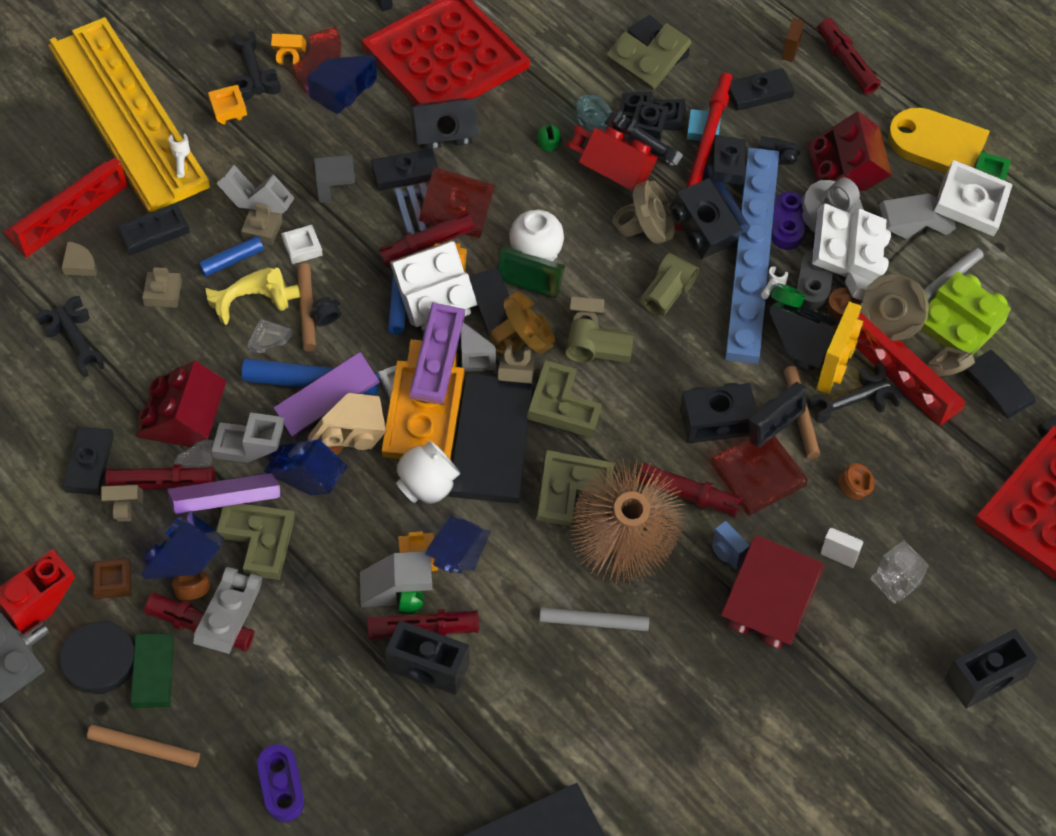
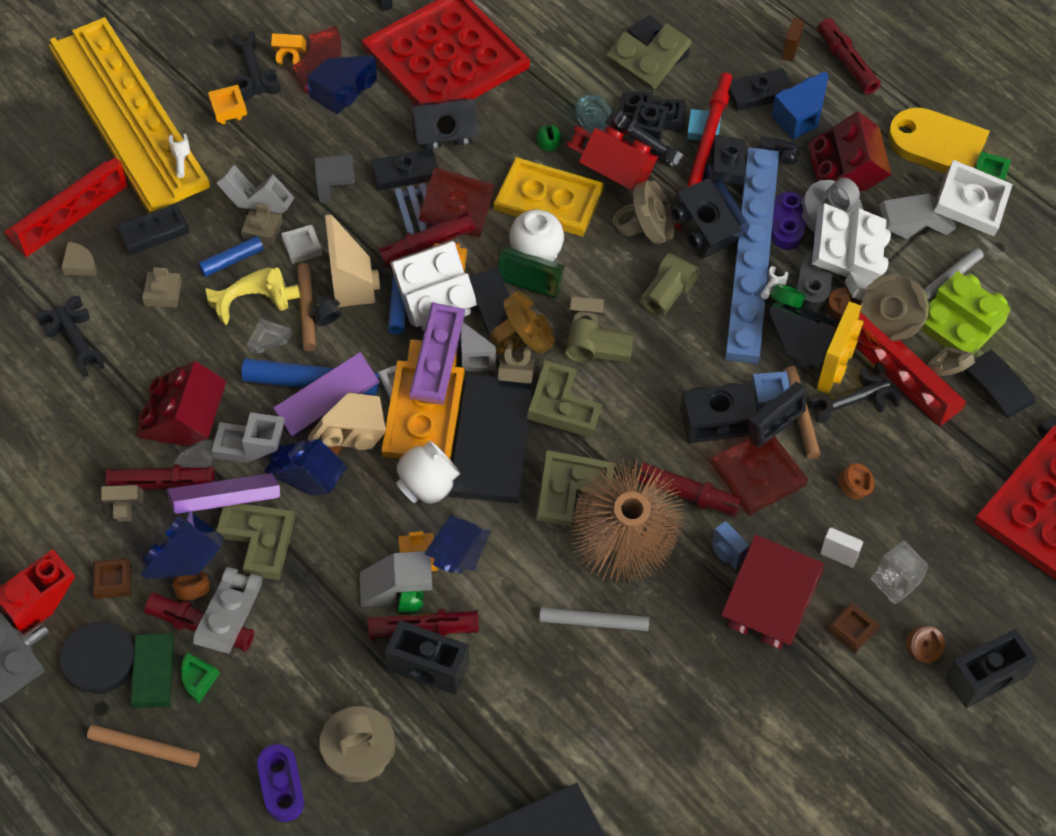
black plate [63,427,114,495] -> none
none -> green tile [181,653,219,704]
none -> dark tan tile [320,706,395,782]
none -> tan slope [325,215,380,307]
none -> yellow tile [494,157,604,237]
none -> medium blue plate [752,372,790,410]
none -> blue slope [771,72,829,140]
none -> reddish brown tile [827,602,880,654]
none -> dark orange tile [906,625,945,663]

